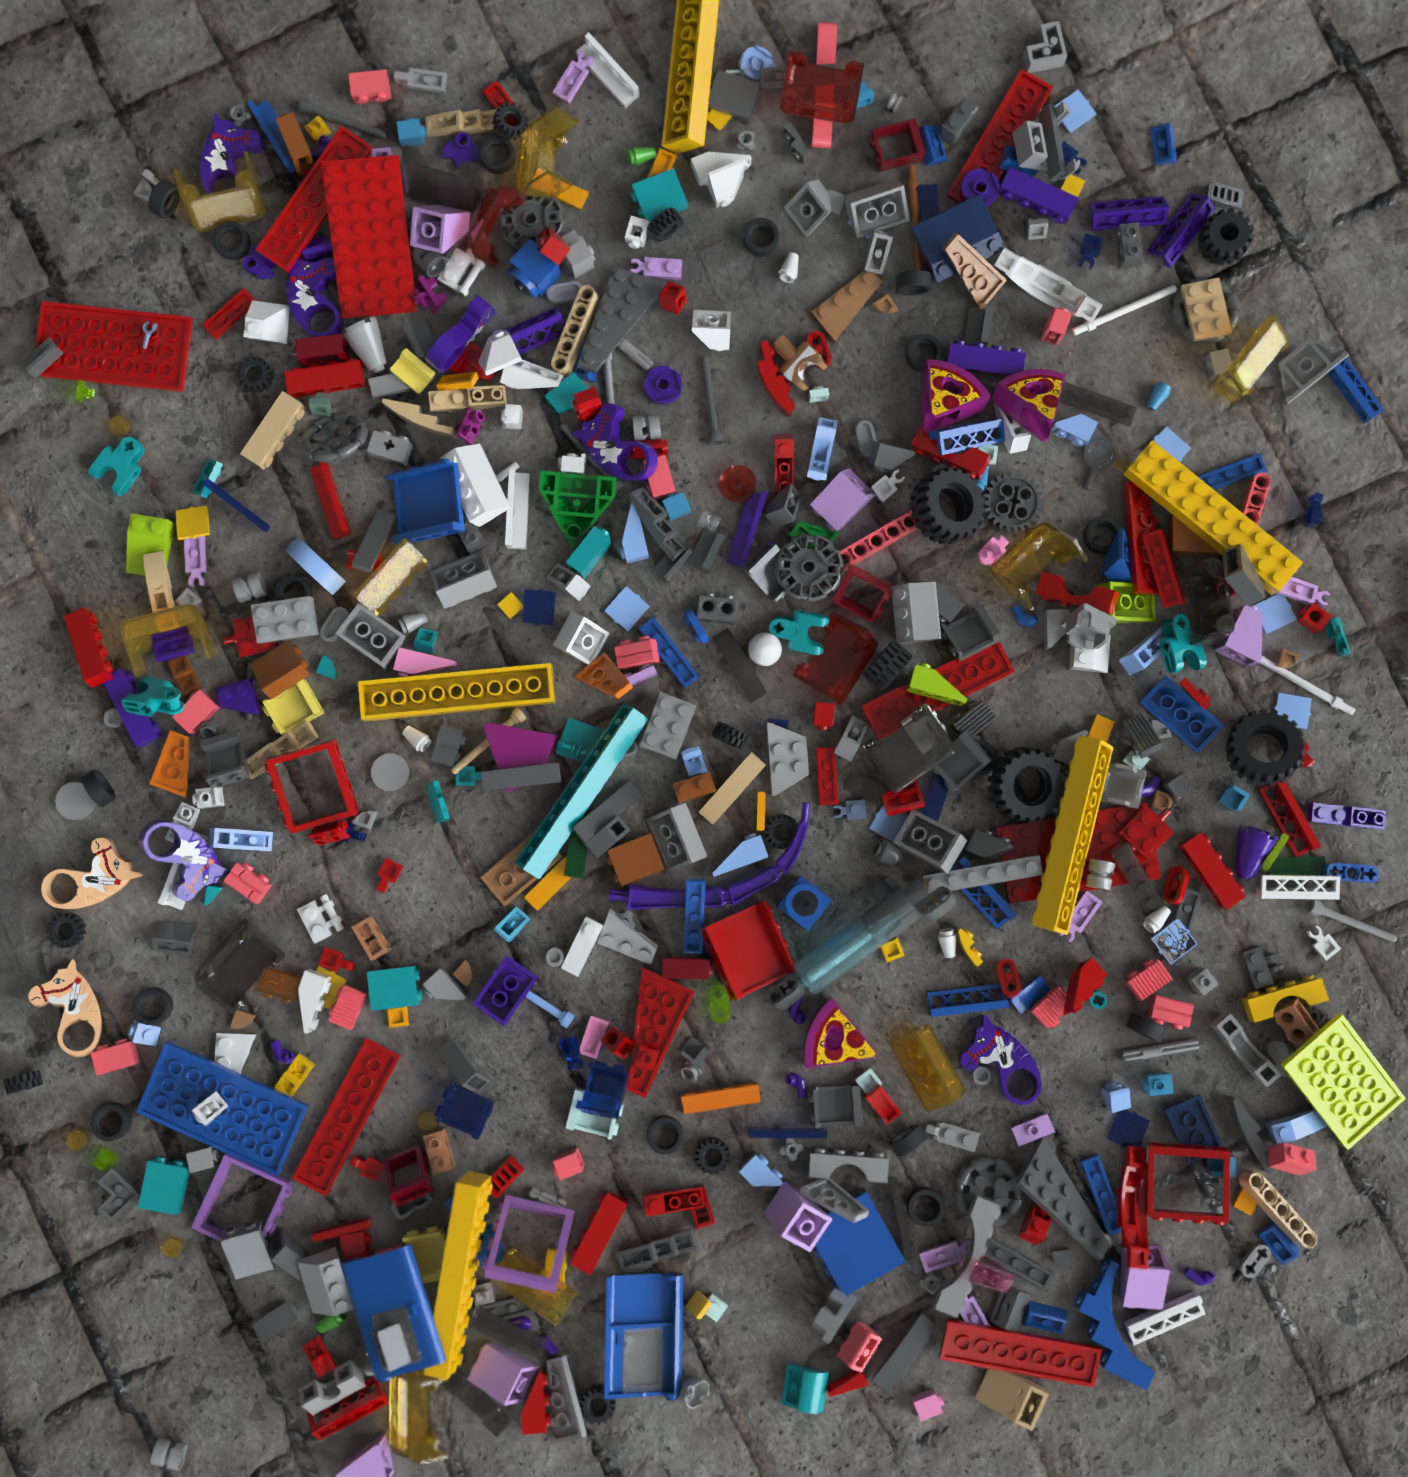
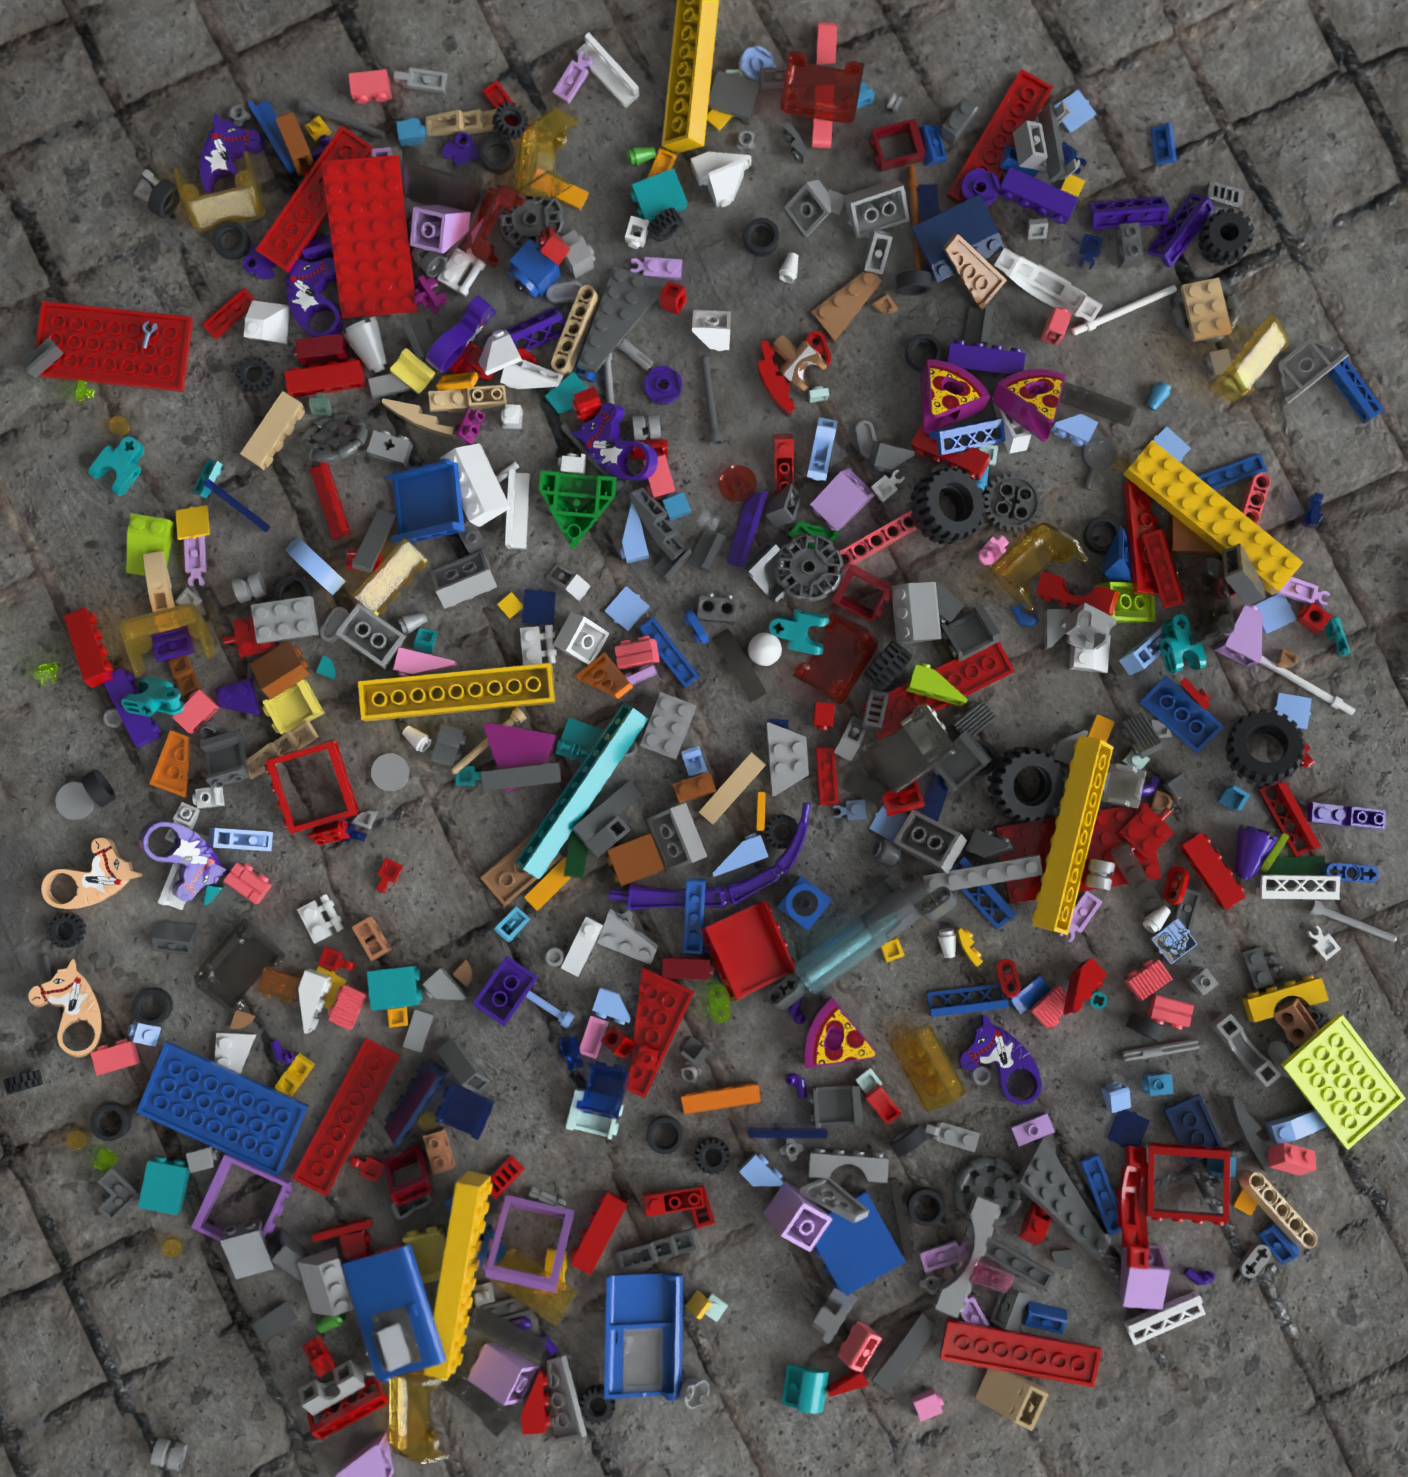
white slope [192,1092,228,1126] -> none
teal slope [425,780,450,823] -> none
coral brick [552,1147,585,1180] -> none
teal brick [566,526,611,580] -> none
black tyre [711,722,749,750] -> none
light grey brick [1022,21,1067,73] -> none
blue arch [1075,1256,1155,1391] -> none
none -> clear neon green tile [33,663,59,686]
none -> dark blue slope [384,1059,449,1146]
none -> light grey tile [403,1009,434,1053]
none -> red tile [518,347,538,365]
none -> white plate [520,625,557,666]
none -> light blue slope [592,987,631,1025]
none -> flat silver slope [861,689,889,733]

